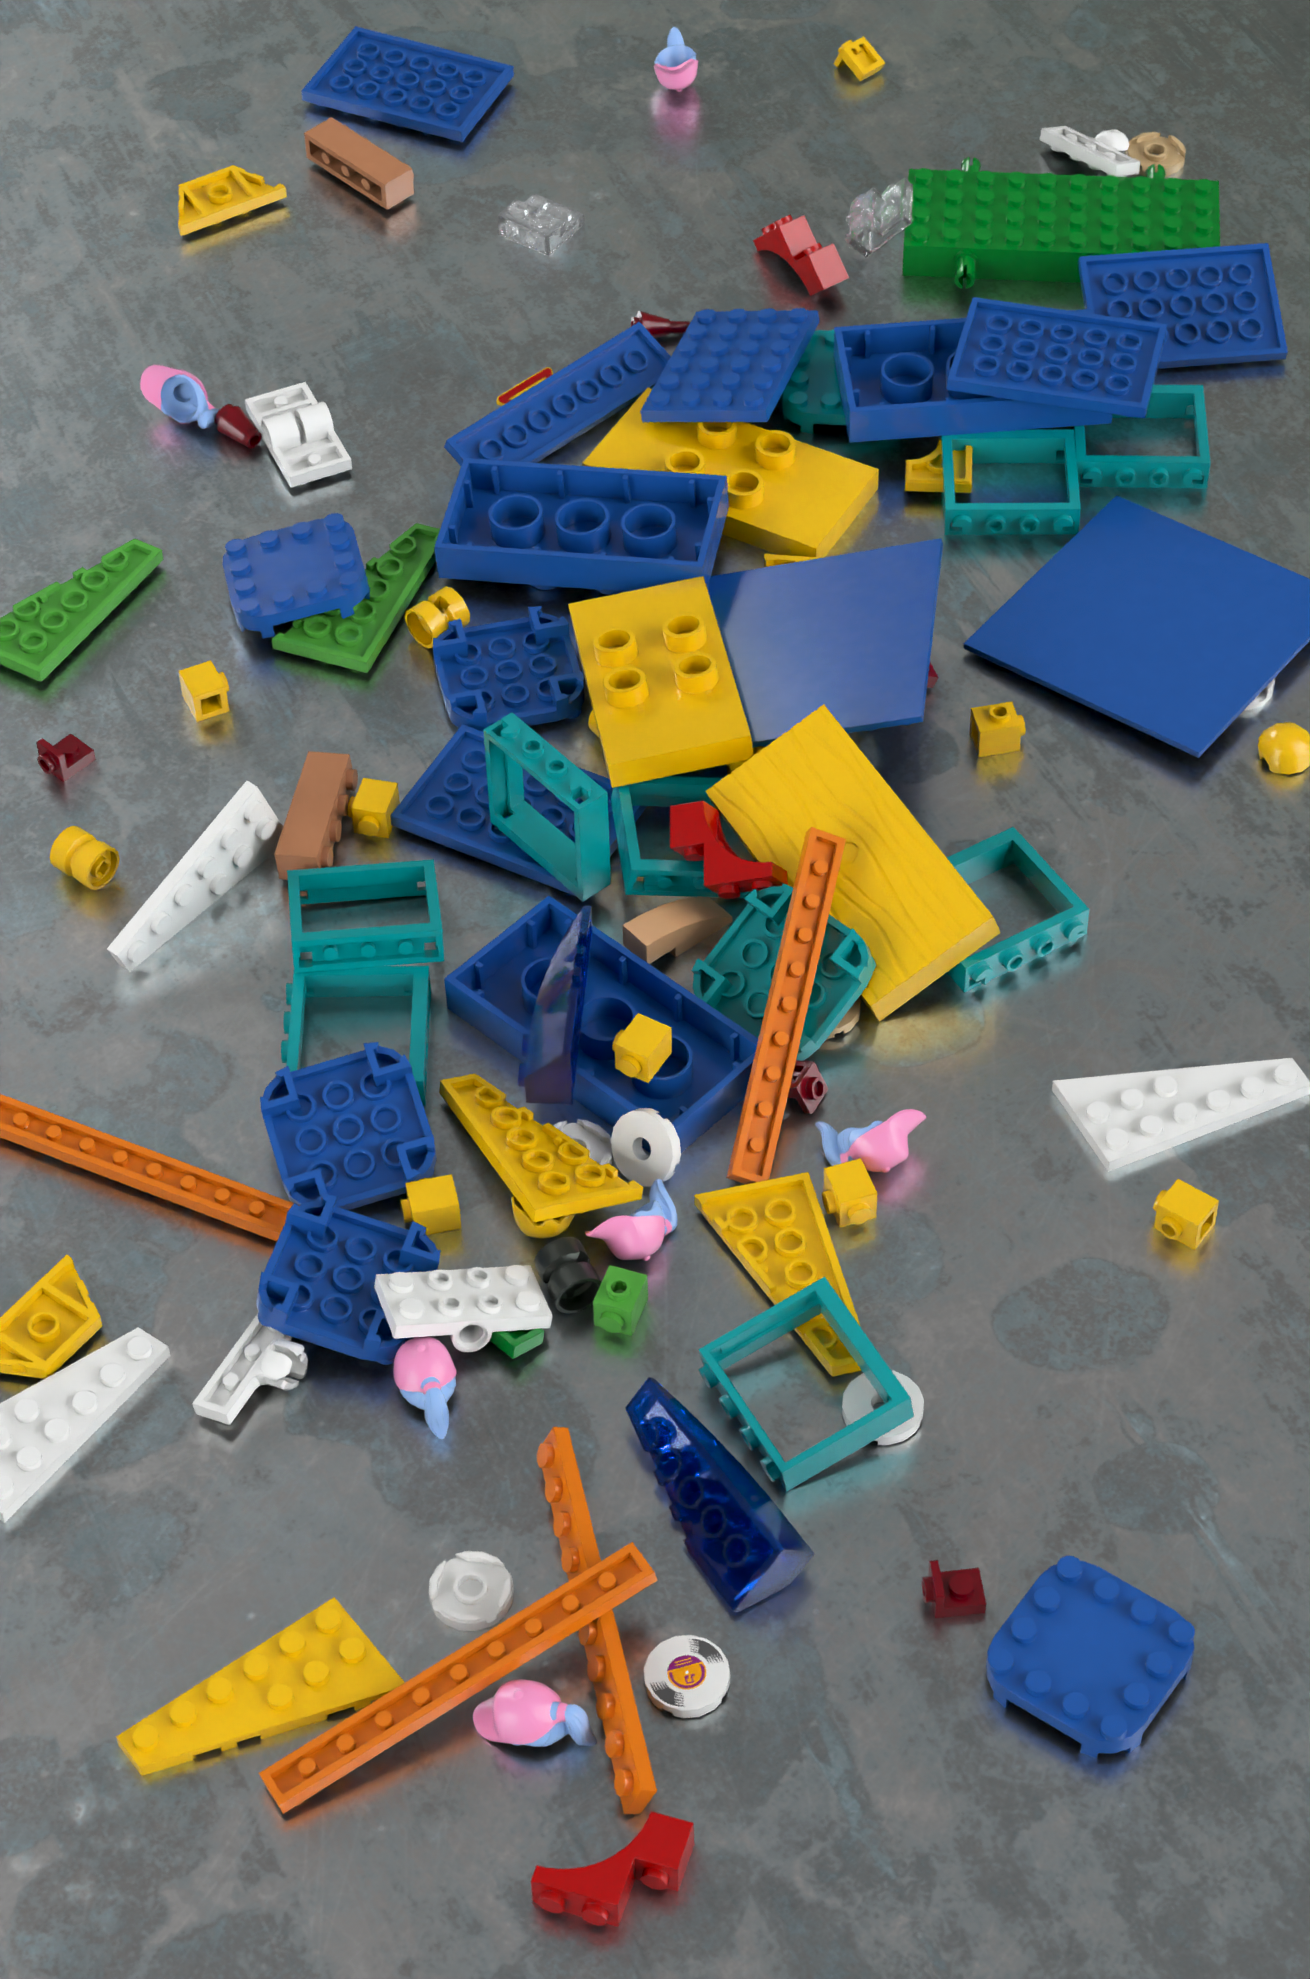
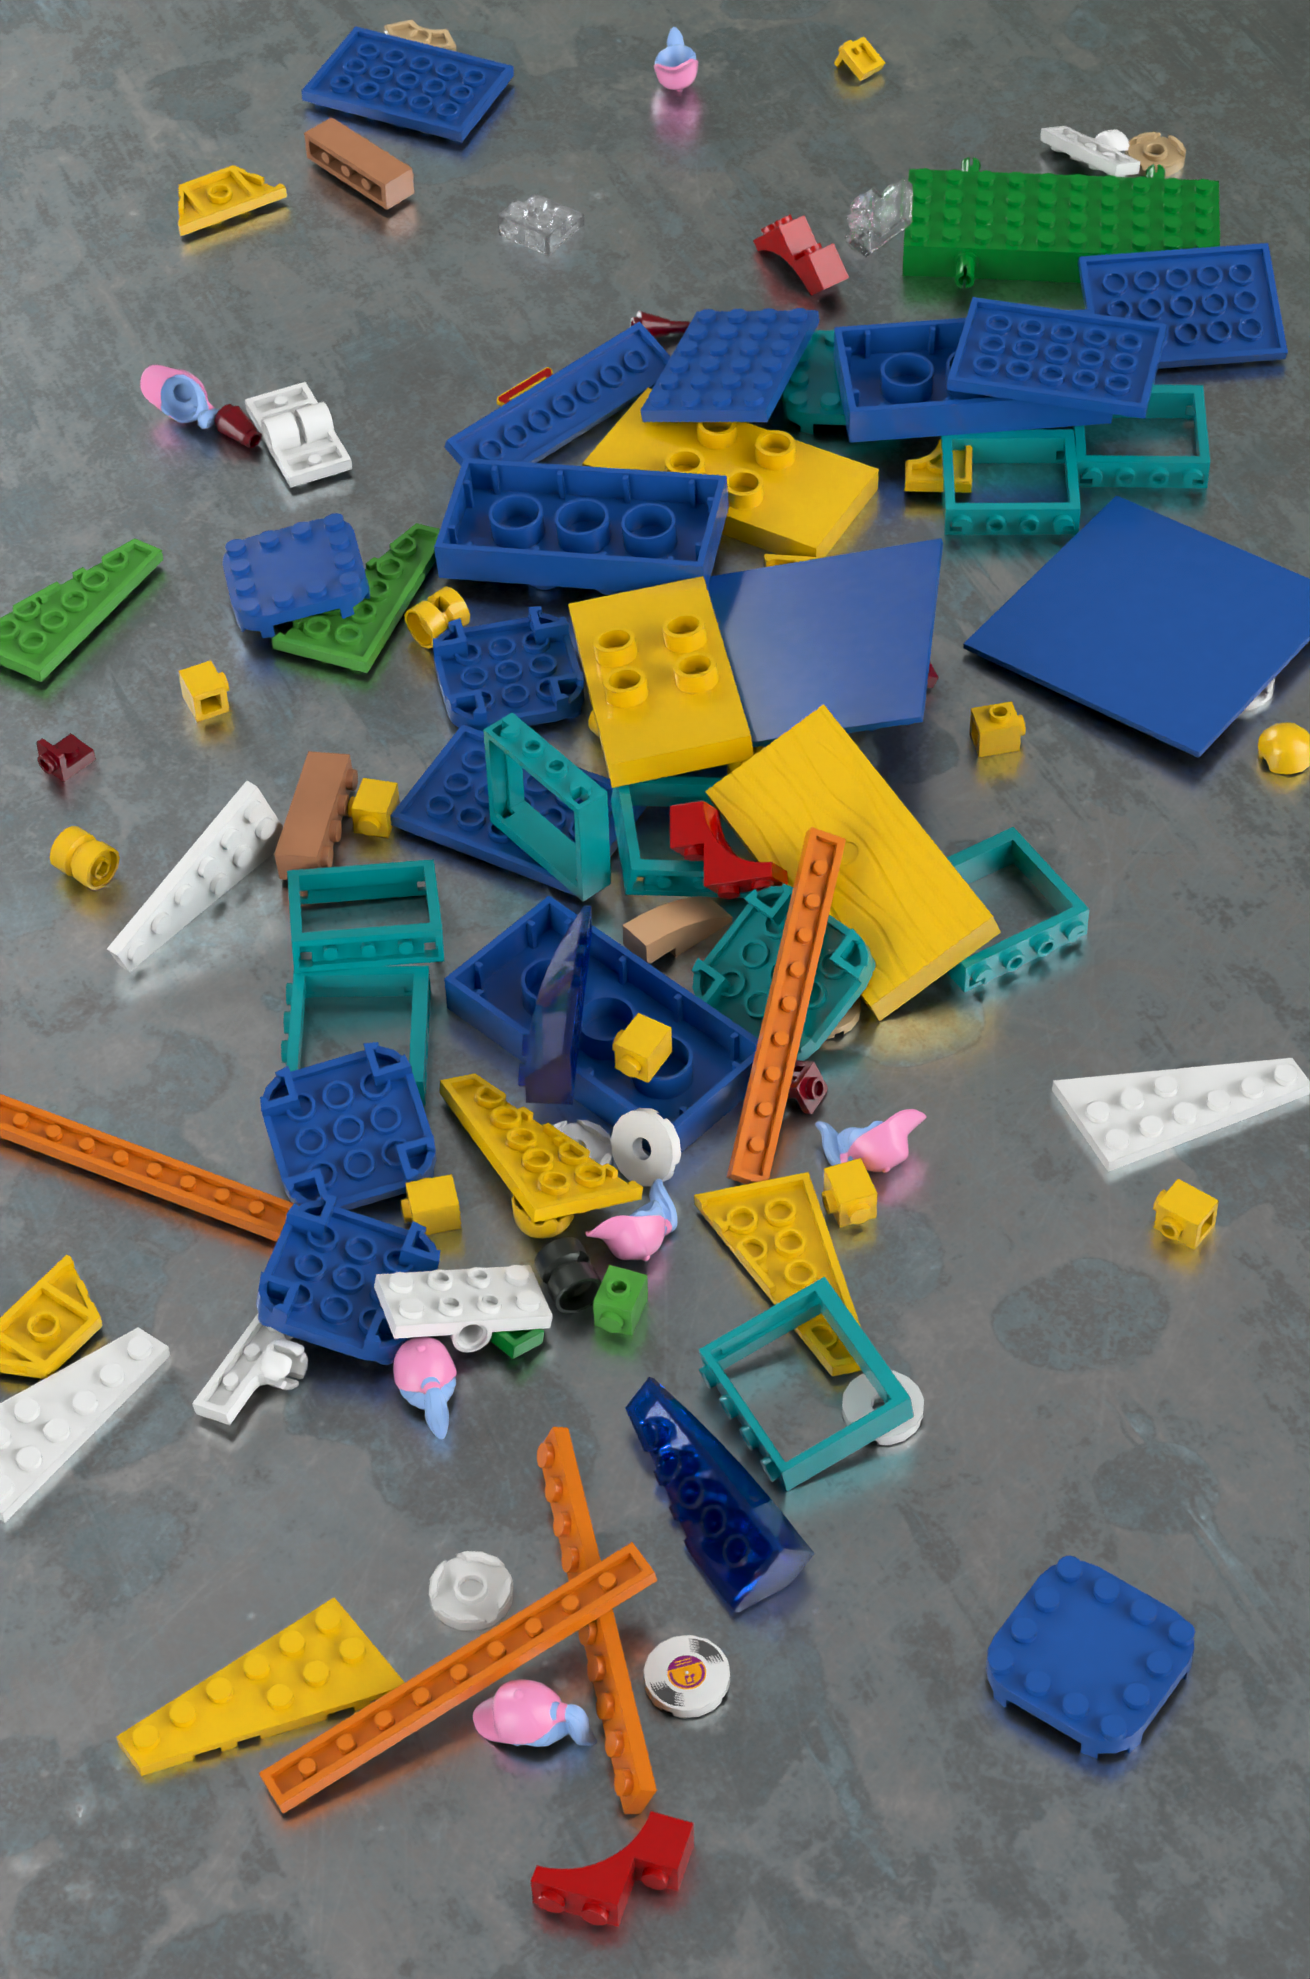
dark red bracket [921,1560,986,1619] -> none
none -> tan tile [384,20,457,52]

